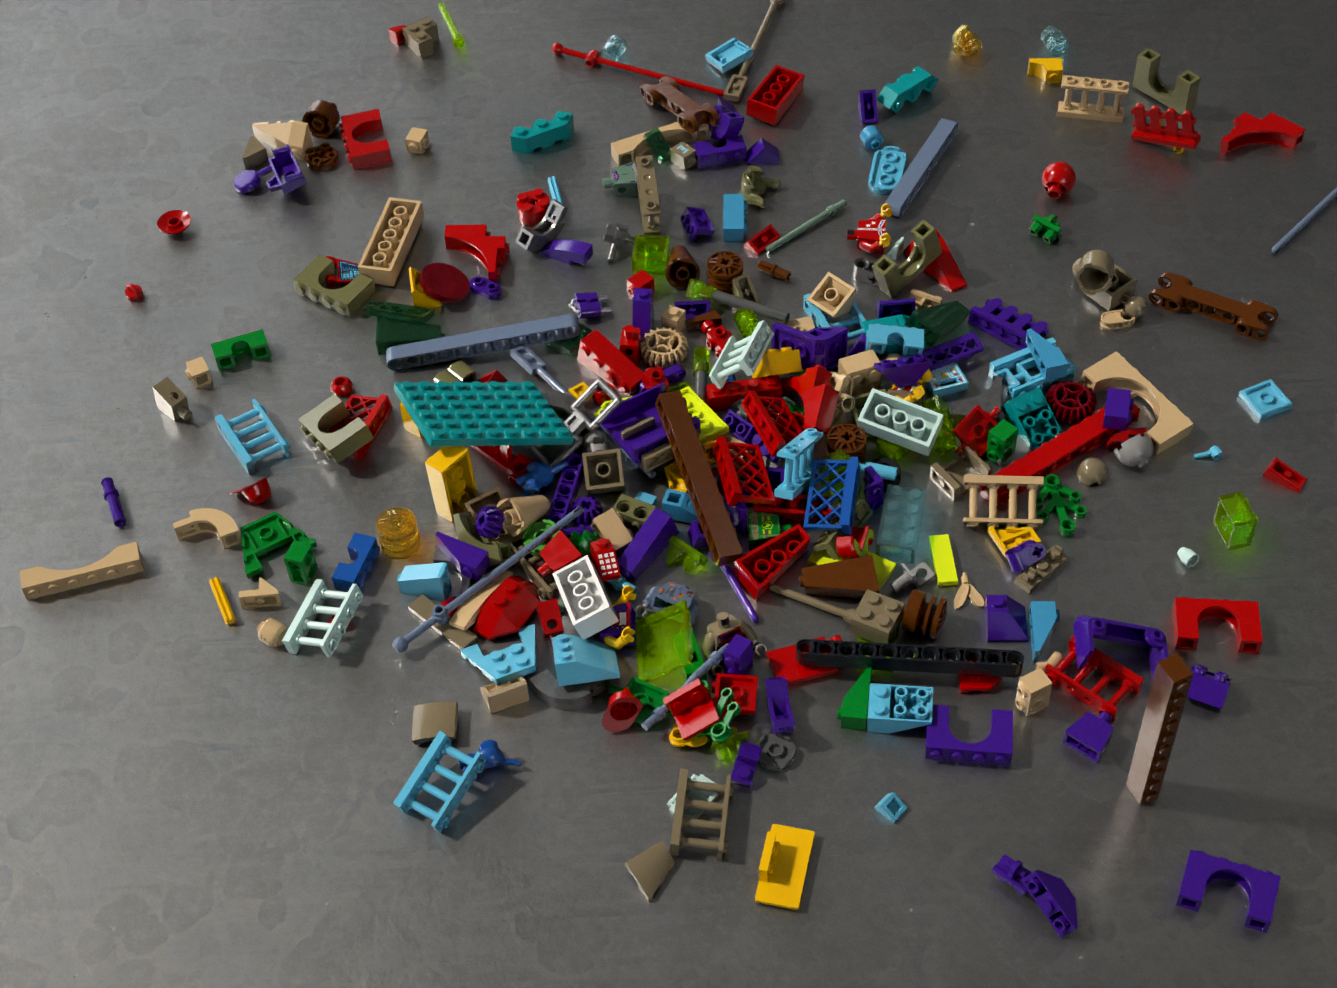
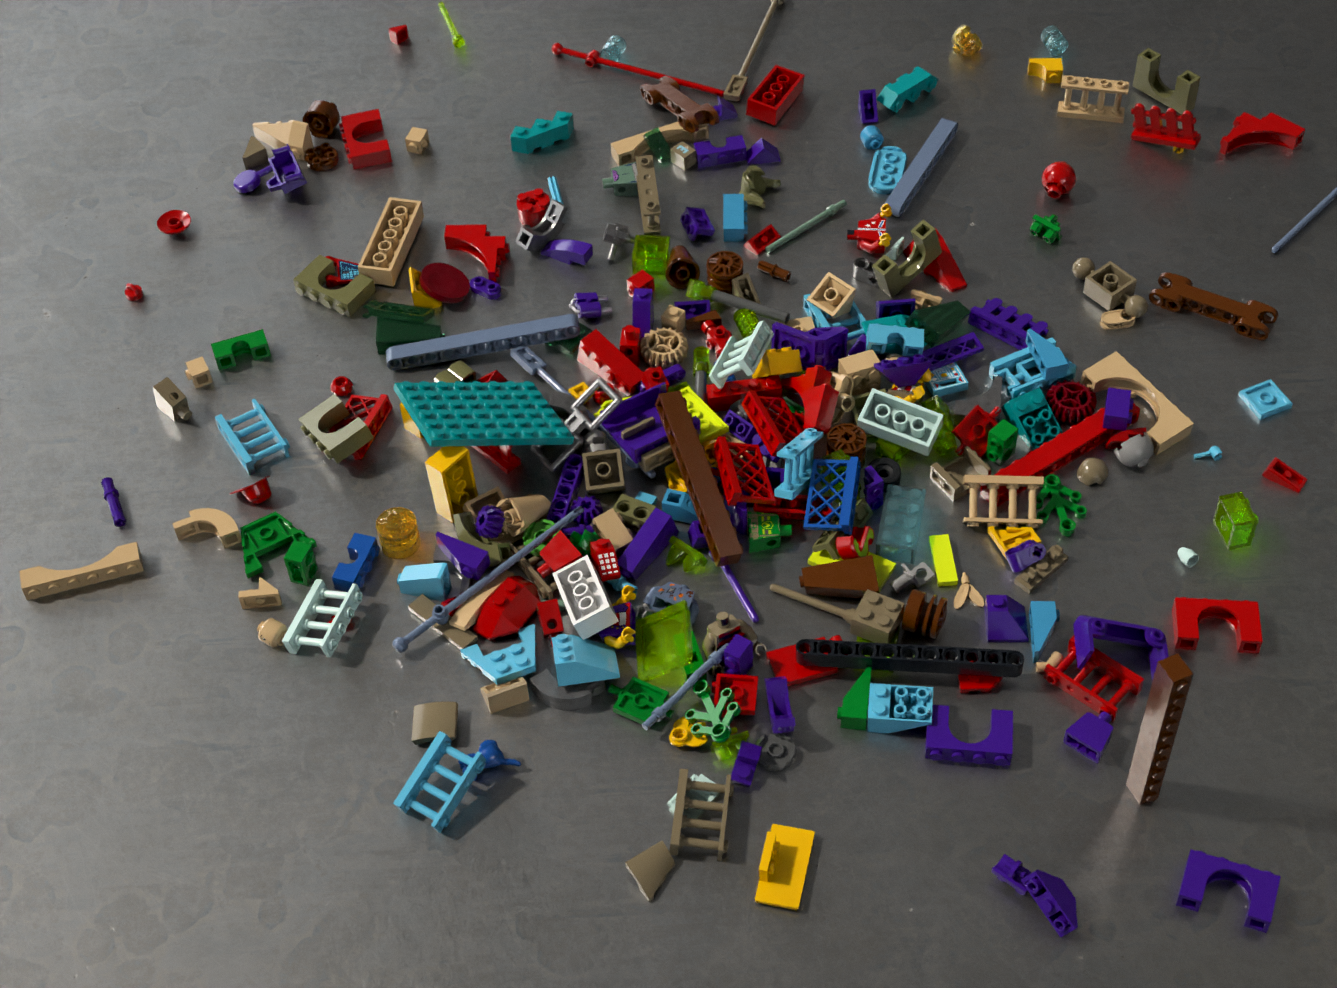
yellow axle [209,577,236,625] -> none
dark tan brick [402,17,439,59] -> none
red brick [506,453,535,487] -> none
blue animal [516,461,568,497] -> none
red piece [602,687,642,732] -> none
red bracket [663,678,721,741] -> none
medium azure container [705,38,754,73] -> none
dark purple arch [708,112,745,140] -> none
red wedge [733,524,810,601] -> none
medium azure cylinder [860,462,898,481] -> none
medium azure slope [874,792,908,823] -> none
tan brick [1015,668,1053,716] -> none
dark tan cylinder [1075,249,1114,295] -> none
dark purple slope [1187,664,1232,709] -> none

